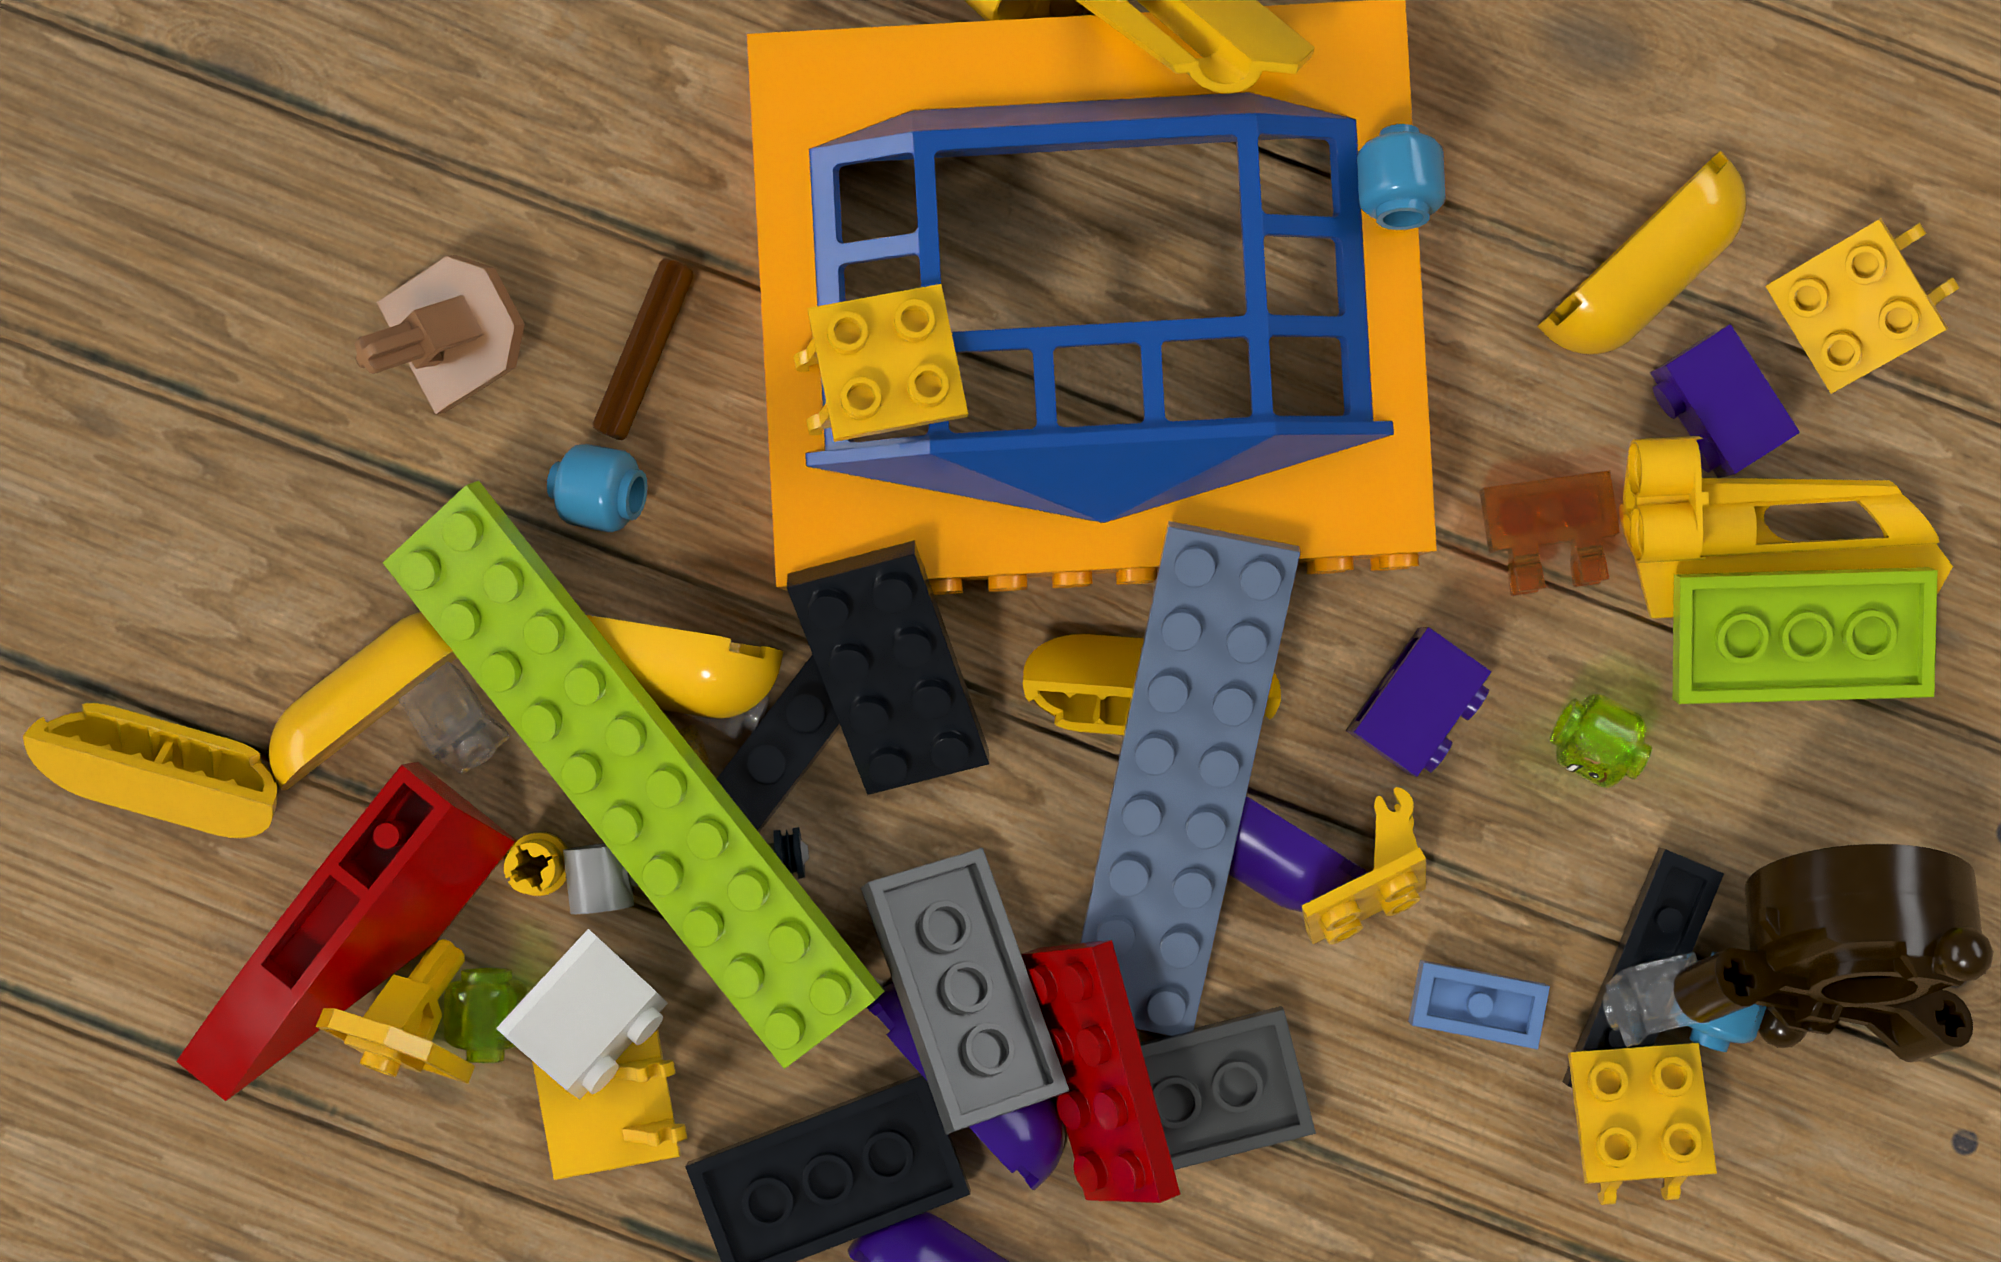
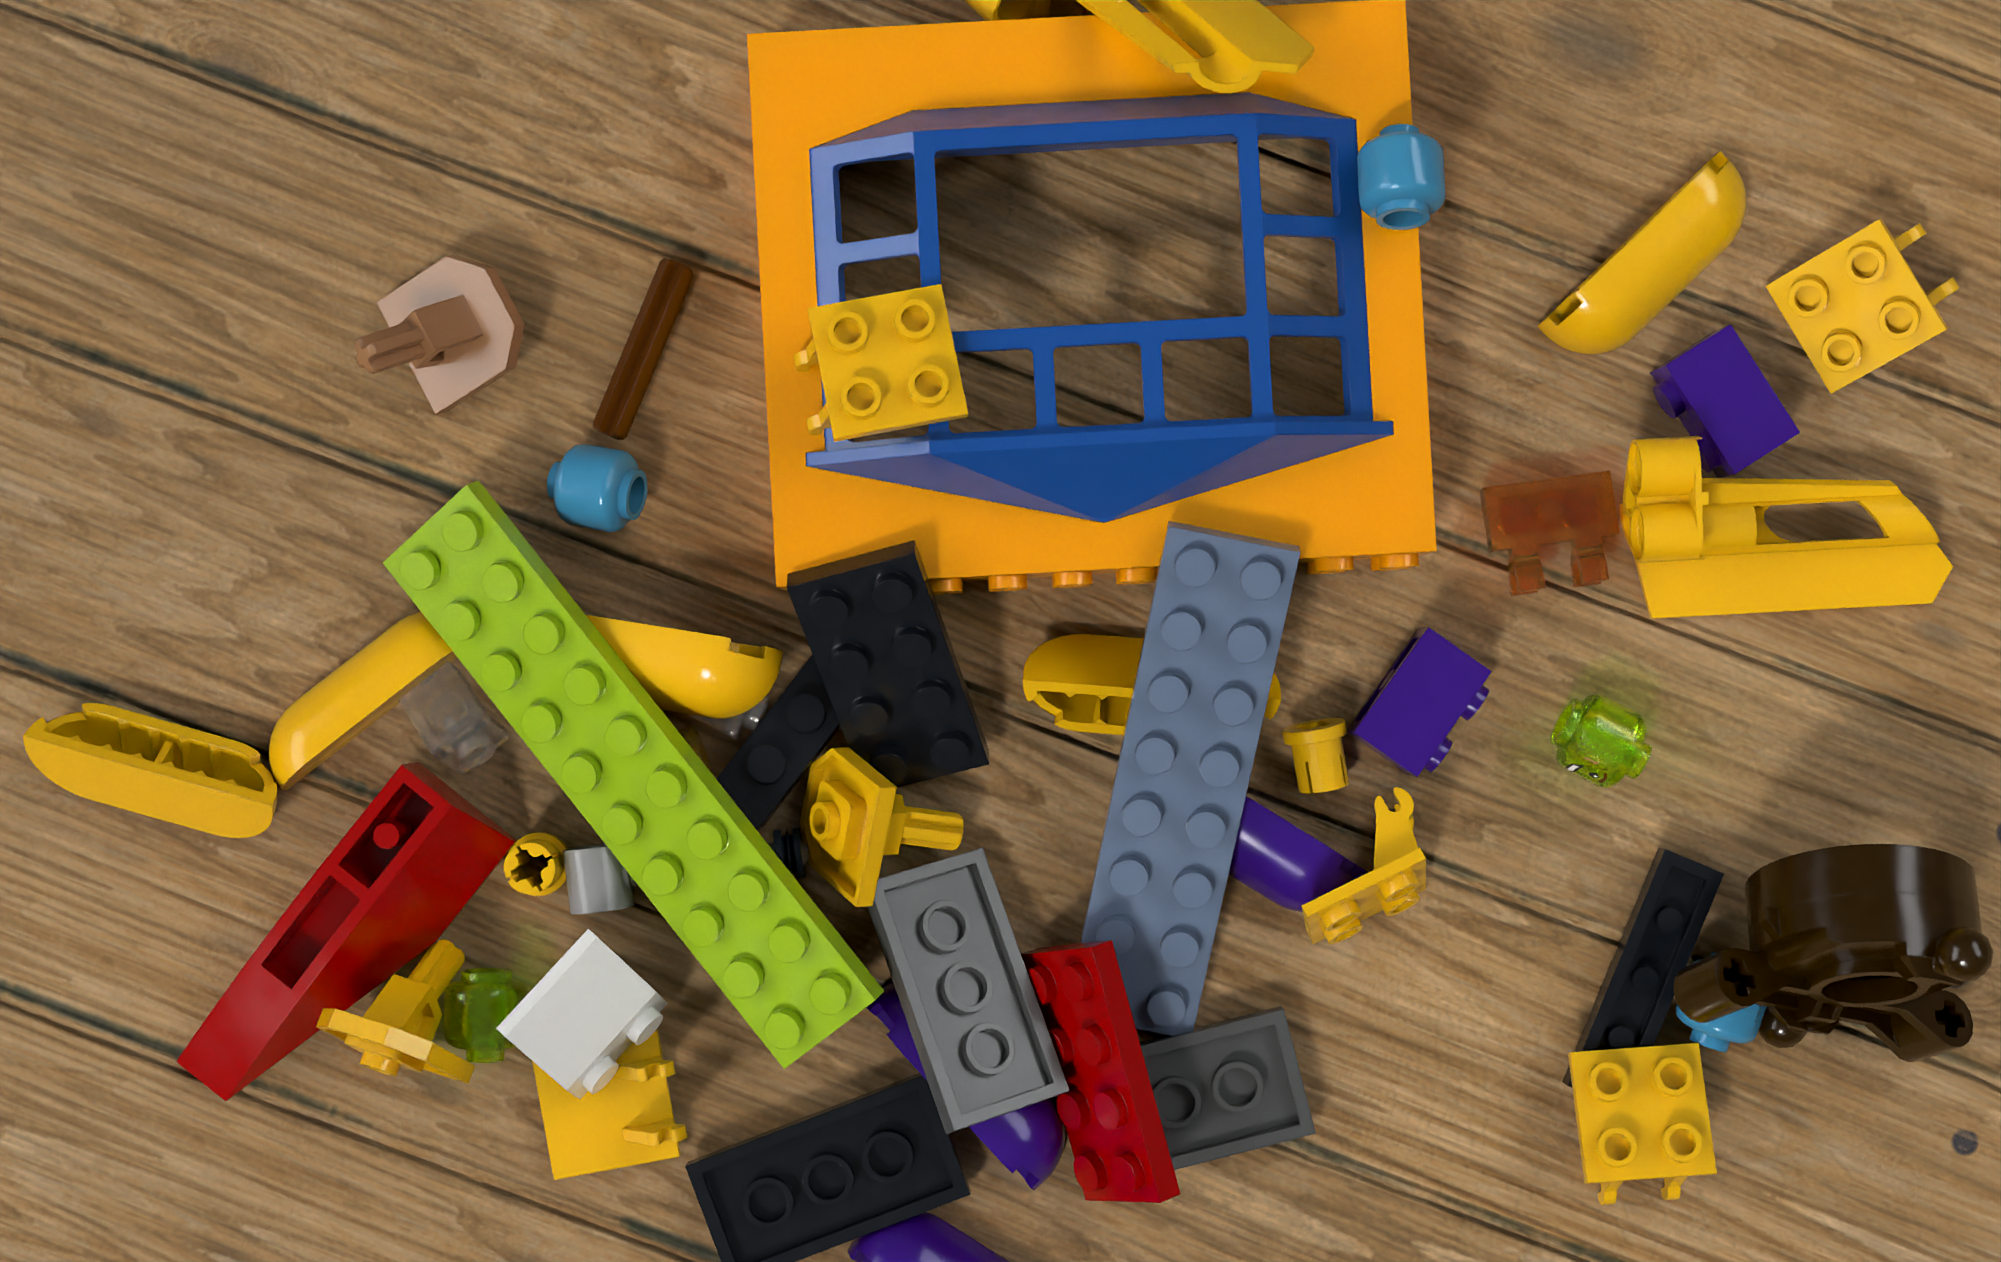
medium blue plate [1408,960,1550,1049] -> none
clear bracket [1603,952,1699,1047] -> none
lime plate [1672,567,1938,704] -> none
none -> yellow piece [800,747,964,907]
none -> yellow bush [1282,718,1349,793]

